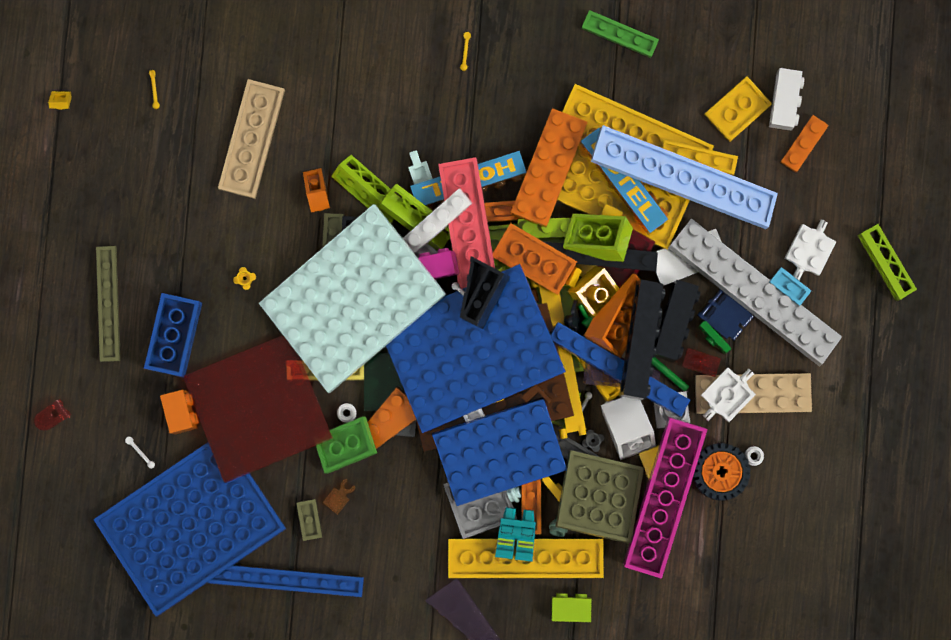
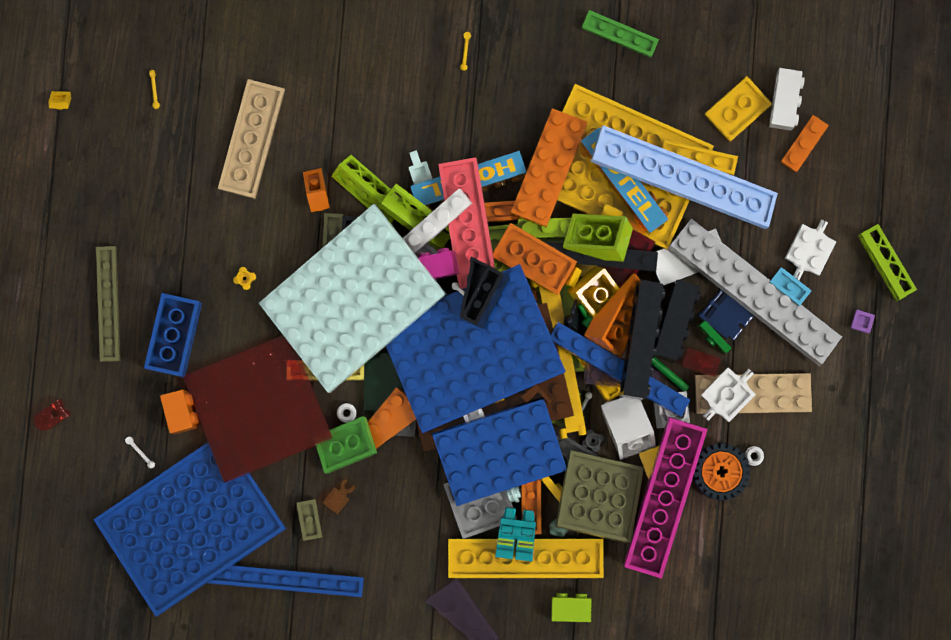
none -> medium lavender plate [850,310,875,334]

